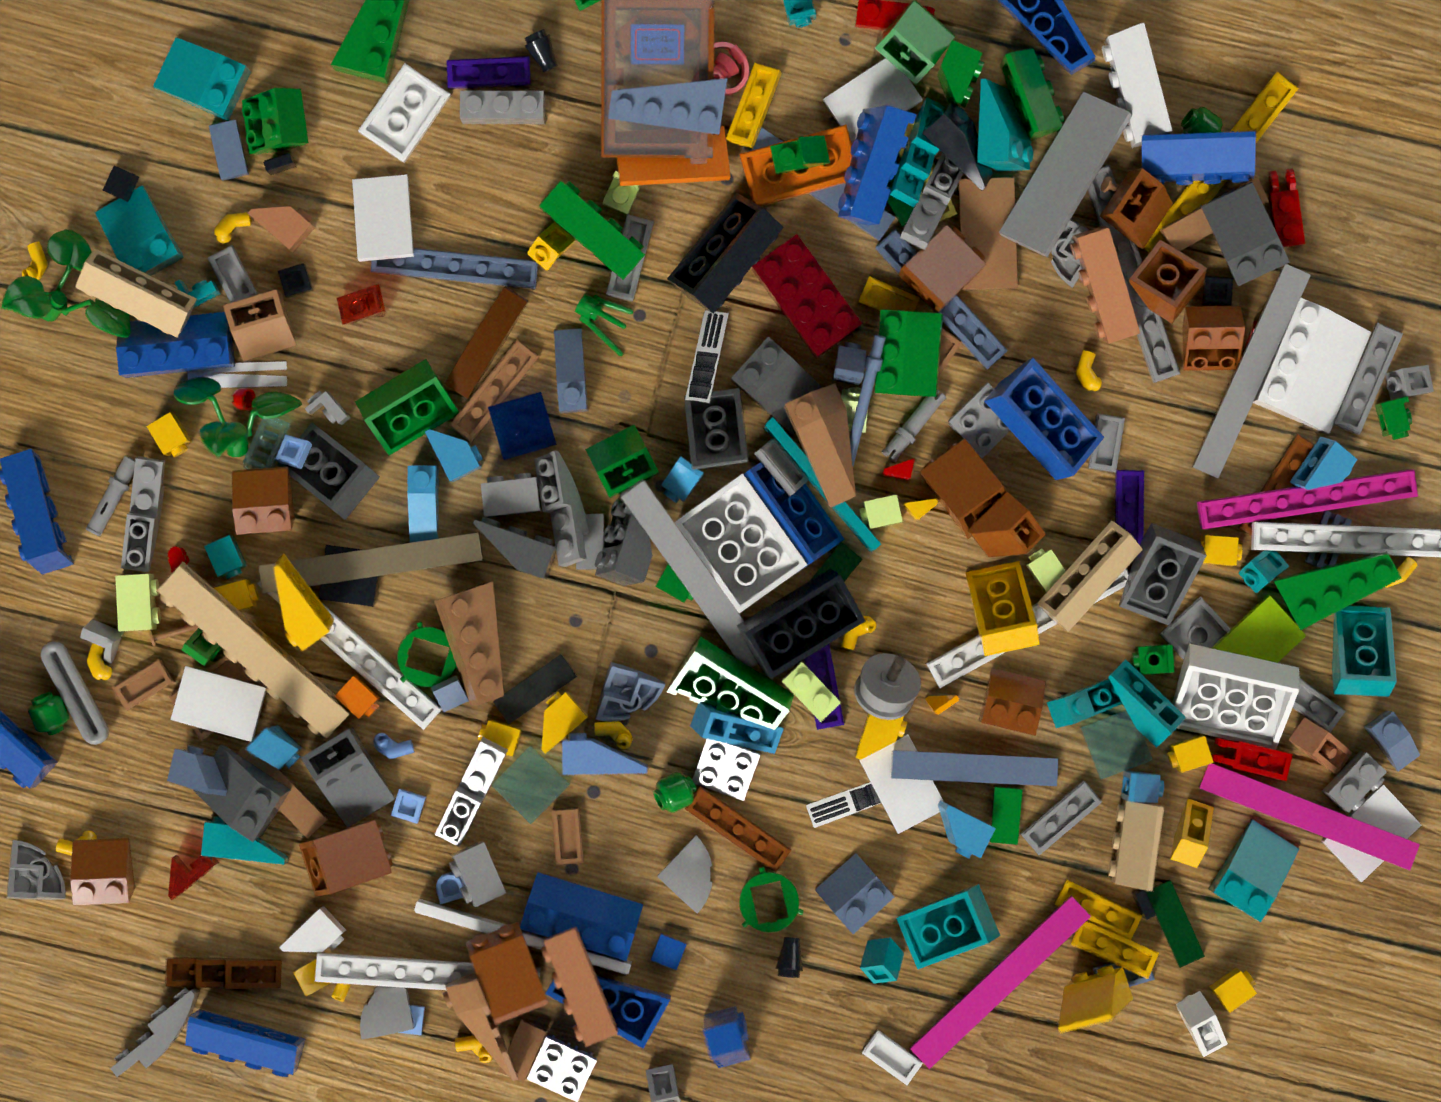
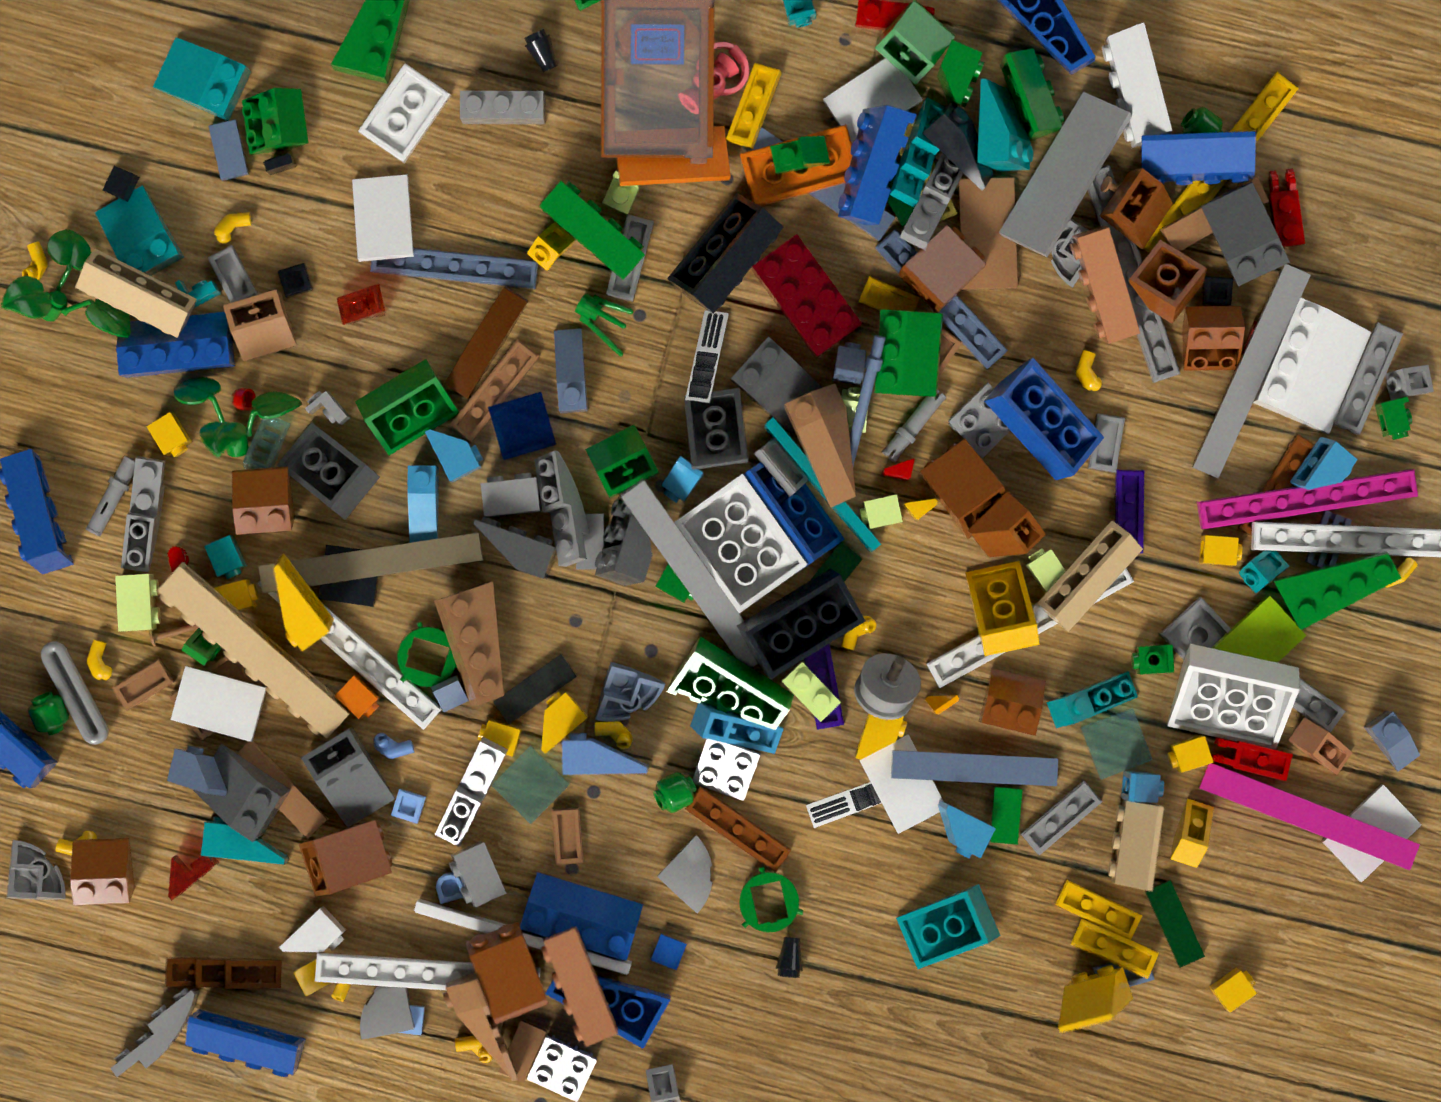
light grey tile [80,619,124,664] -> none
white sticker [188,361,287,388] -> none
dark azure slope [246,725,302,769] -> none
nougat slope [248,206,315,253] -> none
light blue tile [275,434,312,469] -> none
dark purple tile [447,56,531,89] -> none
sand blue wing [608,78,727,135] -> none
blue wedge [703,1006,751,1068] -> none
sand blue slope [815,853,894,934] -> none
teal panel [860,937,904,984] -> none
white tile [862,1029,923,1085] -> none
dark pink tile [910,896,1091,1069] -> none
teal slope [1108,659,1186,748] -> none
dark grey slope [1119,523,1207,625] -> none
black tile [1131,889,1156,920] -> none
white slope [1176,991,1228,1057] -> none
teal slope [1208,819,1299,922] -> none
light grey brick [1322,751,1387,812] -> none
teal slope [1332,606,1397,697] -> none

